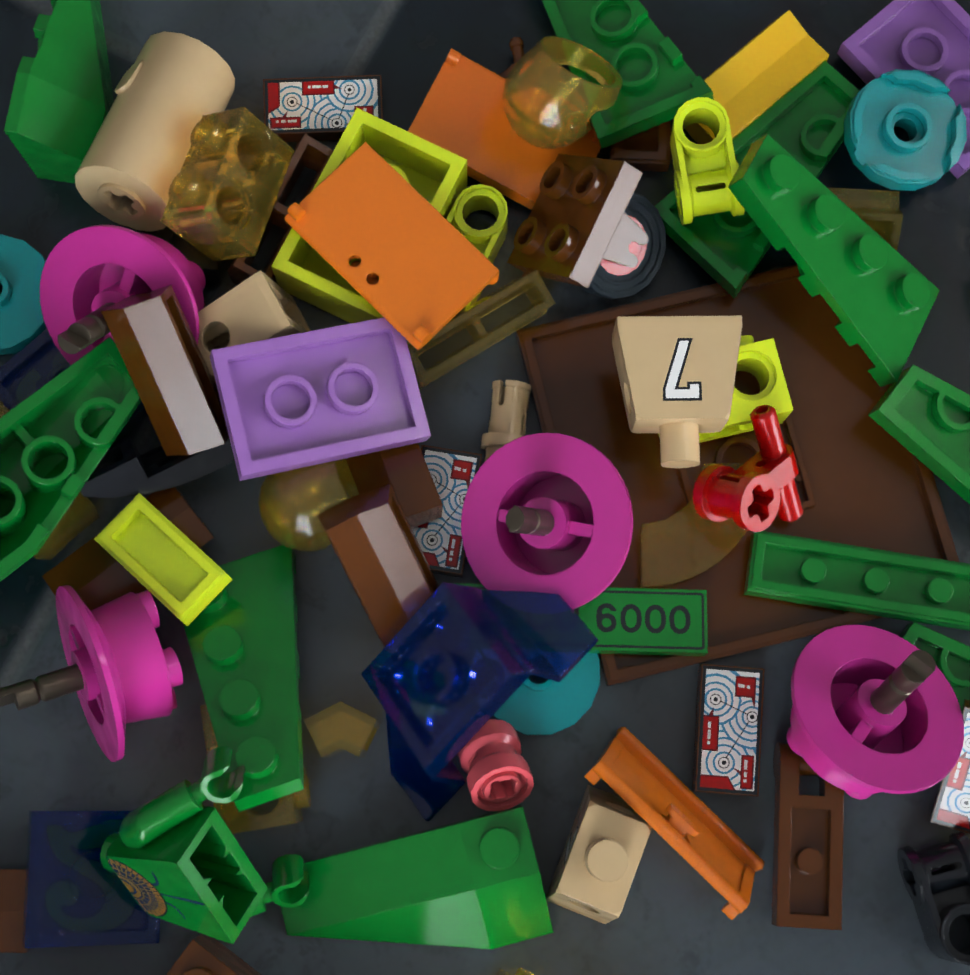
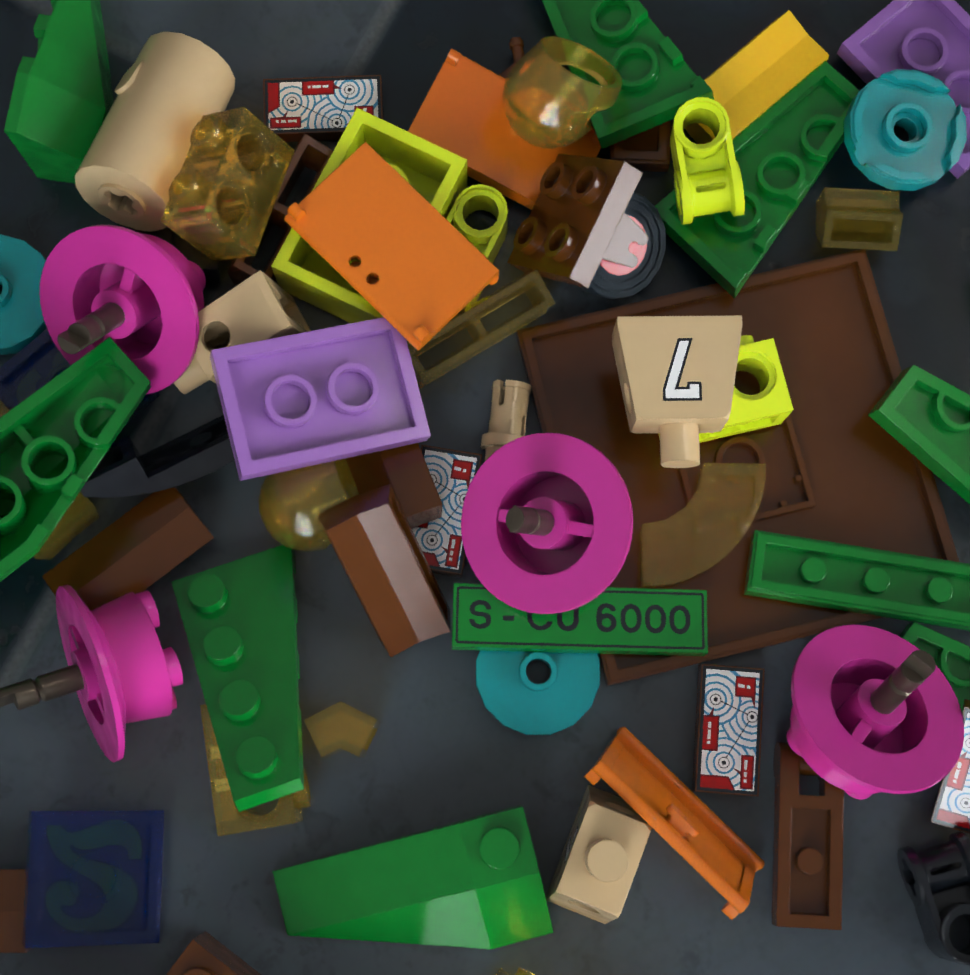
neon yellow tile [94,493,233,627] -> none
green torso [100,746,309,944] -> none
piece [101,285,229,456] -> none
clear blue piece [361,582,599,821] -> none
coral wheel [456,719,534,811] -> none
red piece [693,405,803,532] -> none
green wing [728,134,940,387] -> none

